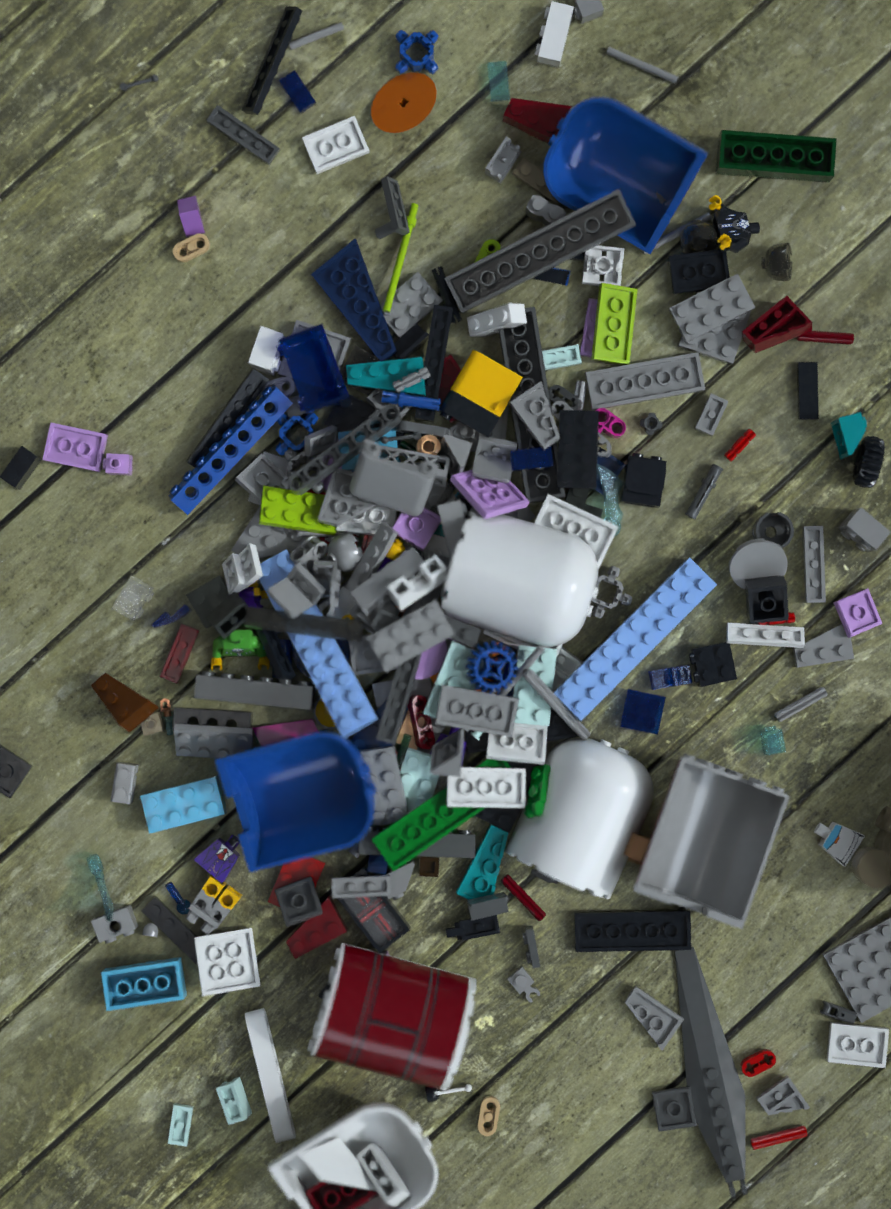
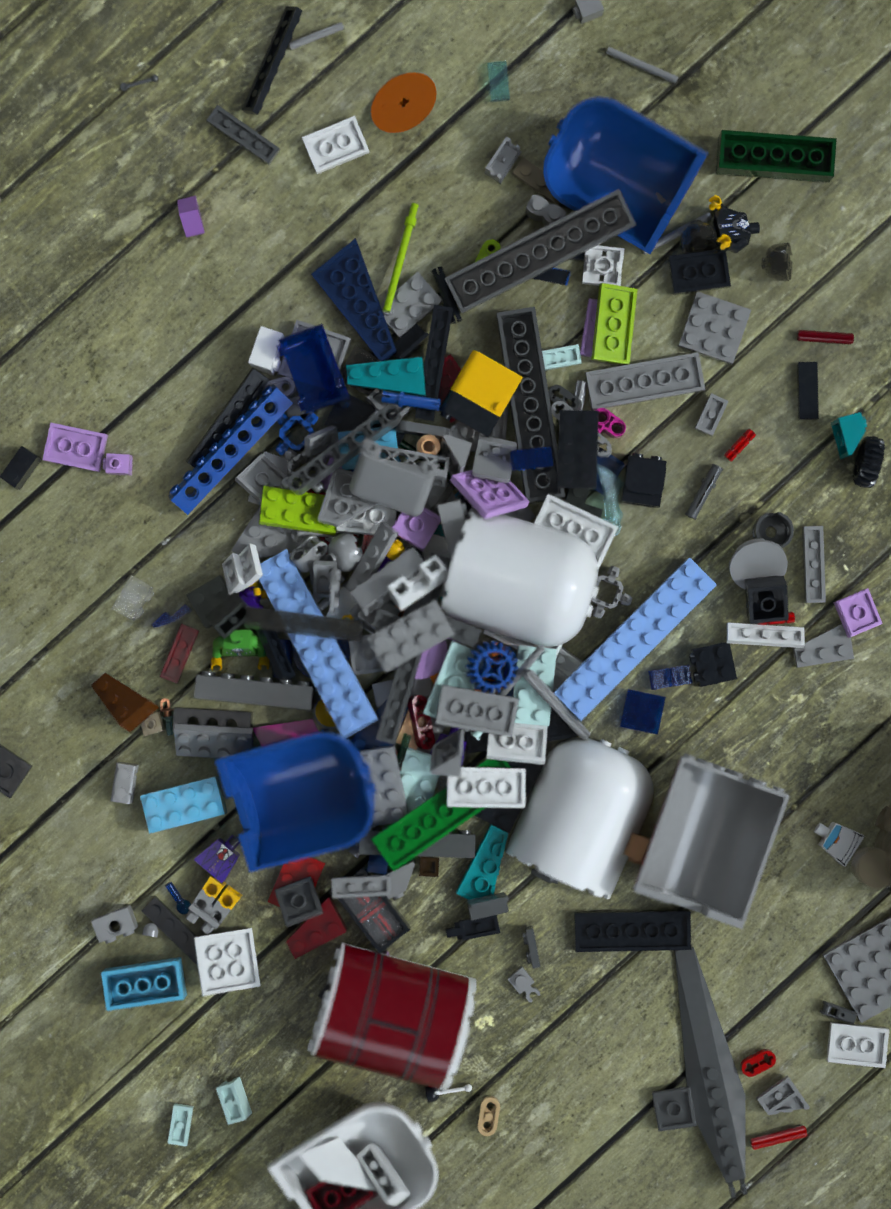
clear light blue piece [87,854,114,922] -> none
tan plate [173,234,210,262] -> none
white beam [245,1008,296,1143] -> none
light grey bracket [267,562,326,618] -> none
clear blue plate [279,70,316,114] -> none
dark grey piece [375,176,410,239] -> none
dark grey hinge [381,431,421,444] -> none
light grey axle [393,367,430,392] -> none
blue piece [395,30,438,74] -> none
white arch [467,303,527,337] -> none
dark red axle [501,874,546,921] -> none
dark red wedge [503,98,572,144] -> none
light grey wing [510,381,560,450] -> none
green hinge [524,764,551,819] -> none
white brick [535,1,574,68] -> none
light grey wing [625,985,684,1051] -> none
dark grey plate [640,413,662,435] -> none
light grey plate [669,274,755,343] -> none
dark red wedge [742,296,812,353] -> none
clear light blue brick [760,726,786,755] -> none
light grey axle [774,687,828,722] -> none
light grey brick [838,507,891,552] -> none

